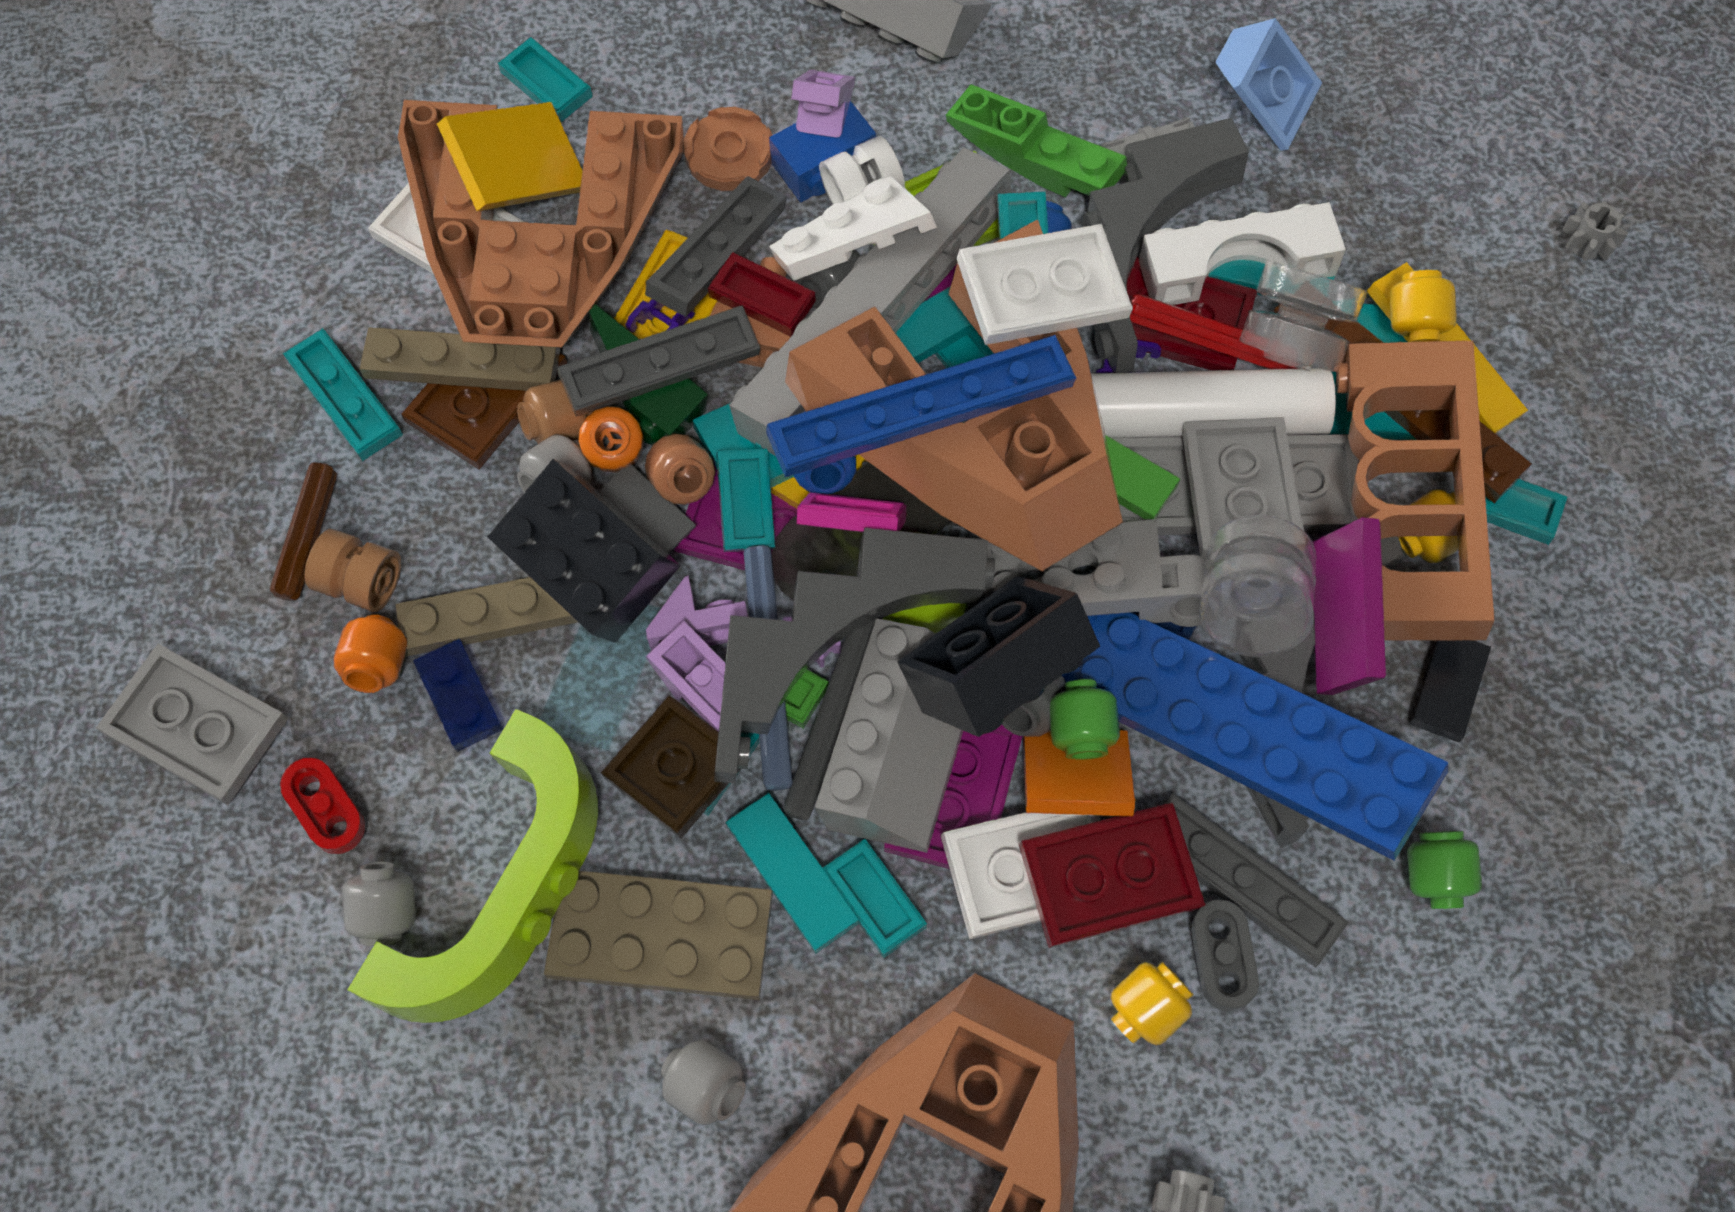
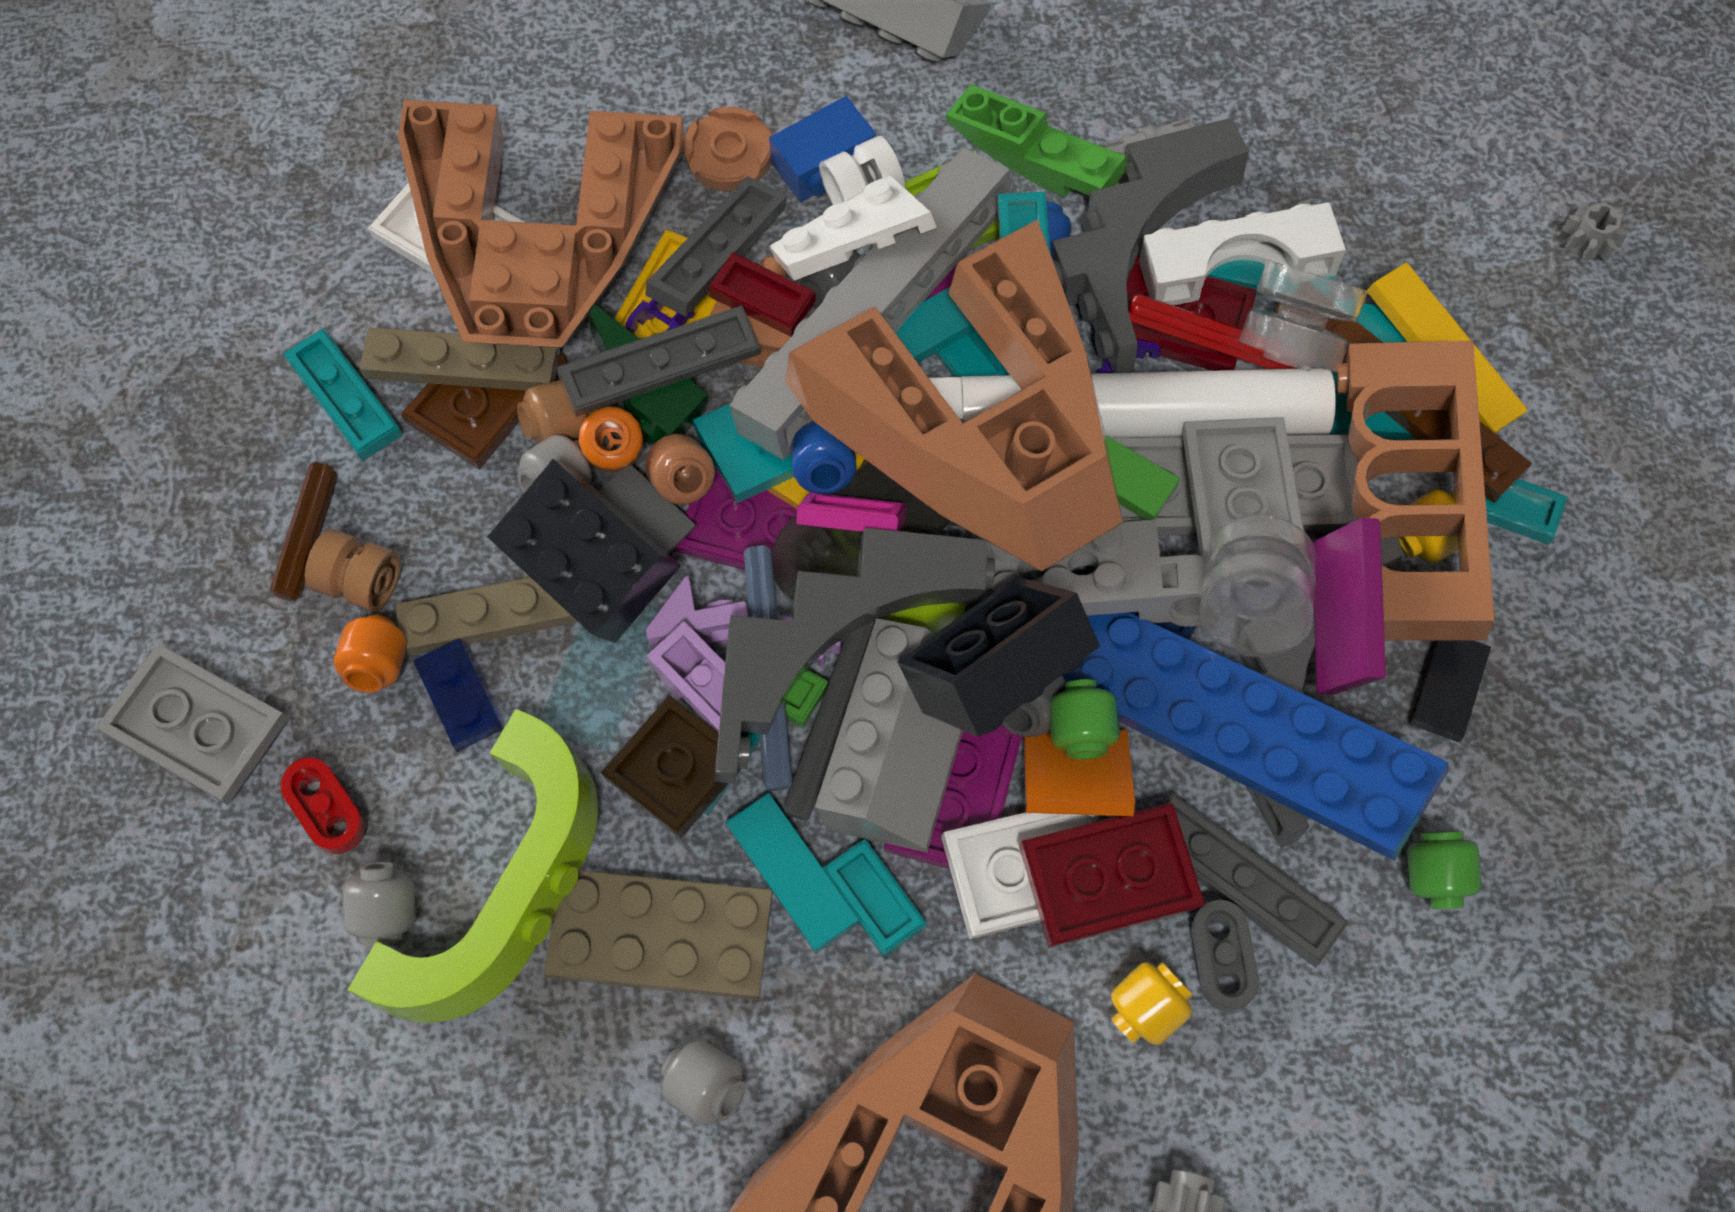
yellow tile [437,102,583,211] -> none
teal tile [498,37,593,122] -> none
teal tile [716,449,775,552] -> none
blue tile [766,335,1076,478] -> none
lavender slope [791,70,855,138] -> none
white tile [957,224,1133,345] -> none
light blue slope [1216,18,1322,151] -> none
yellow head [1390,270,1457,342] -> none

